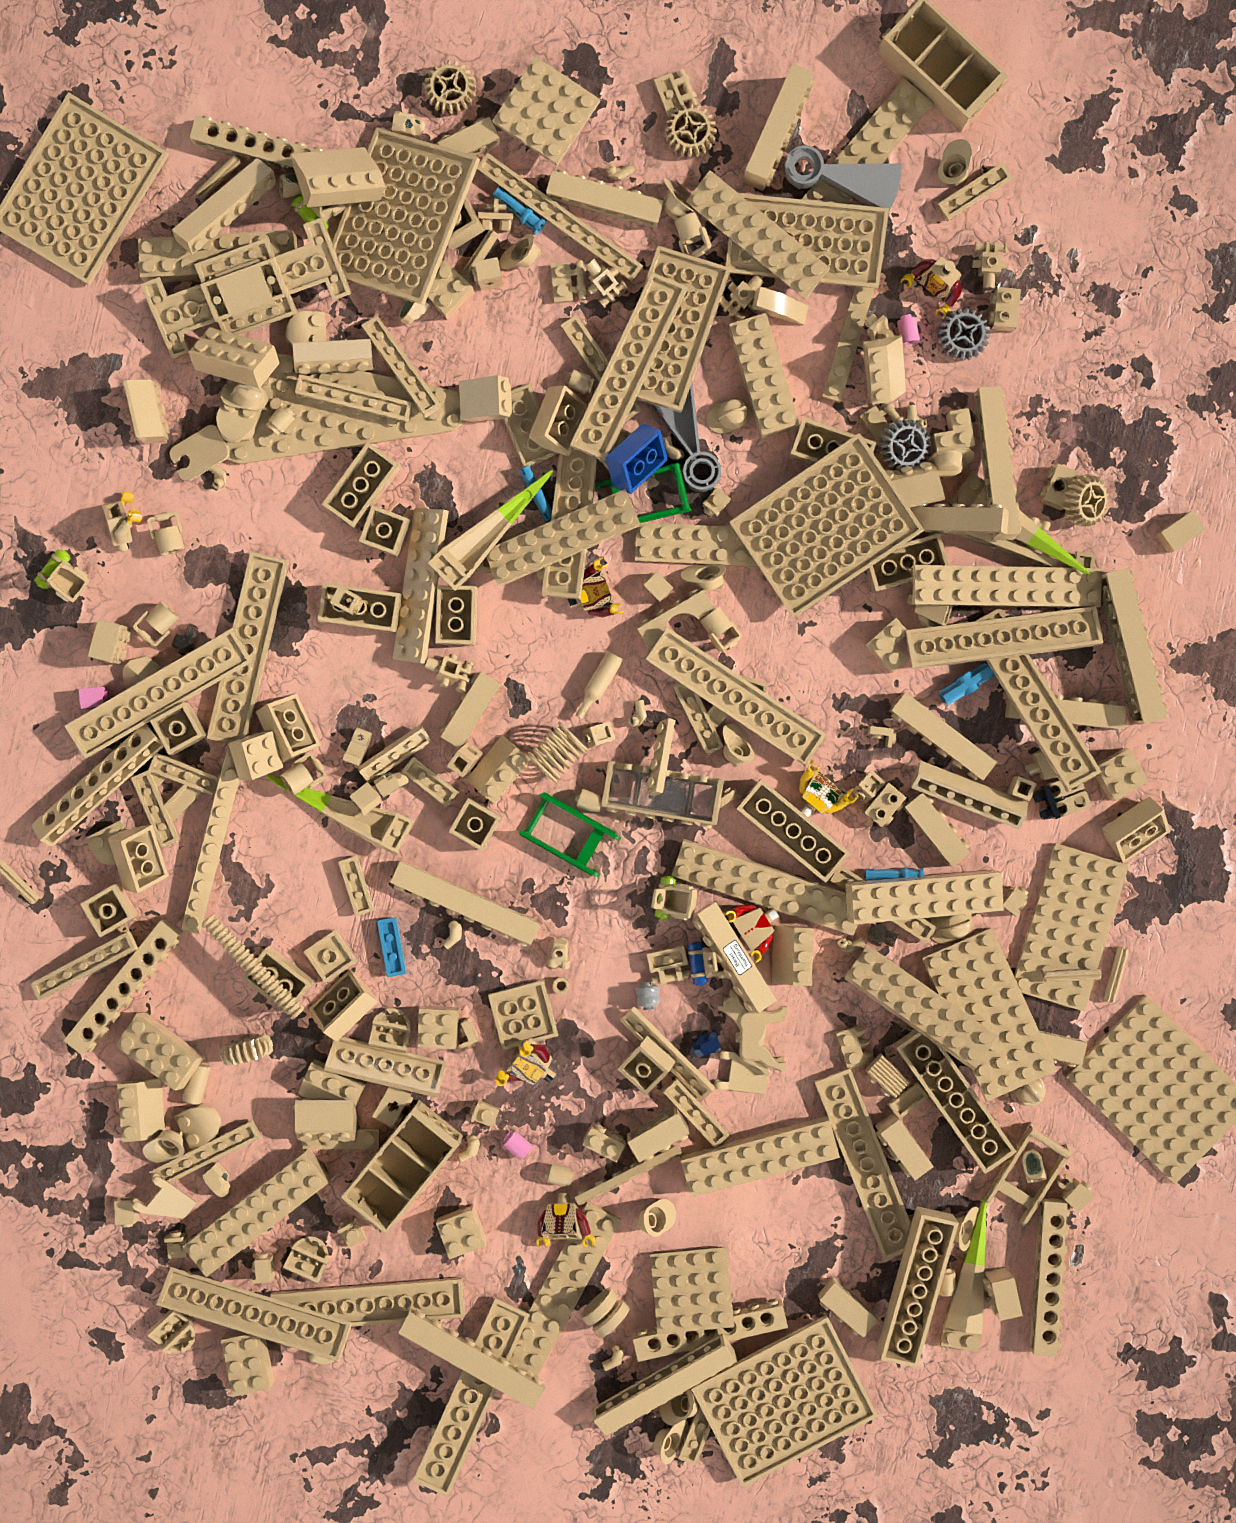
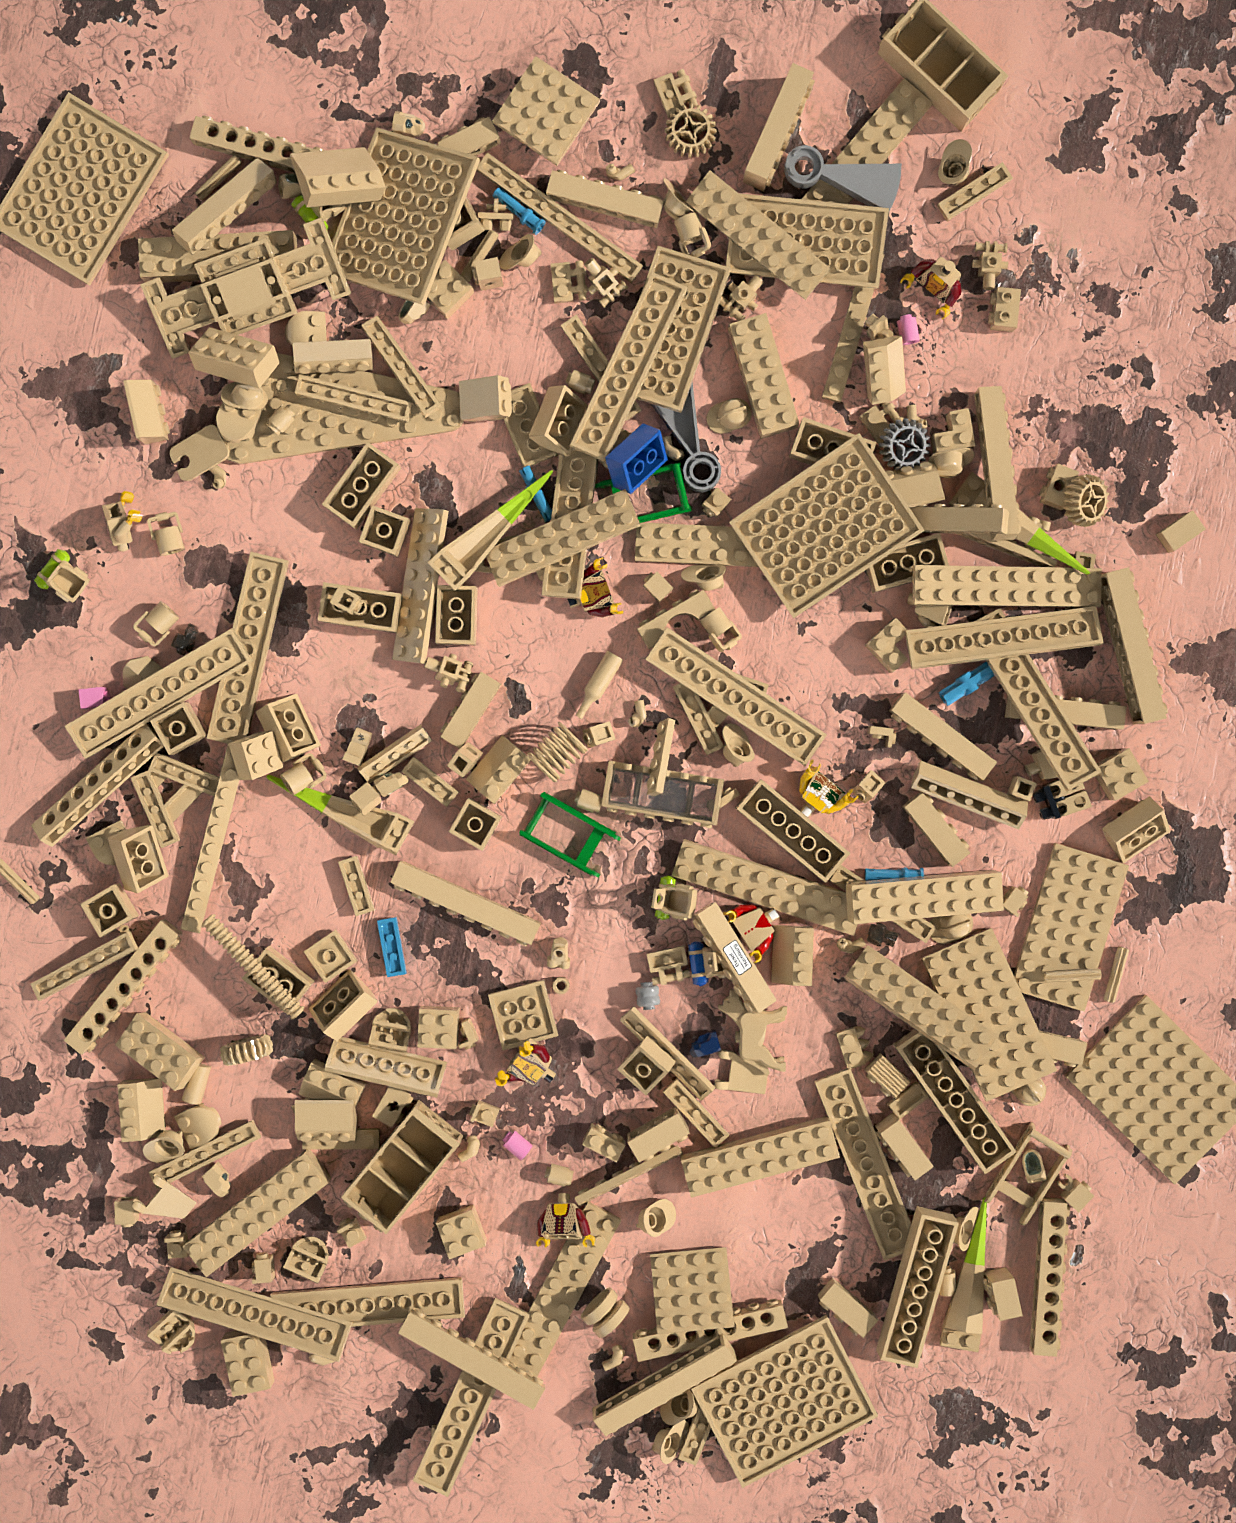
tan brick [88,619,132,664] -> none
tan gear [424,60,476,115] -> none
tan arm [442,921,462,949] -> none
tan slope [752,287,808,325] -> none
tan brick [862,783,907,827] -> none
light grey gear [938,308,991,361] -> none

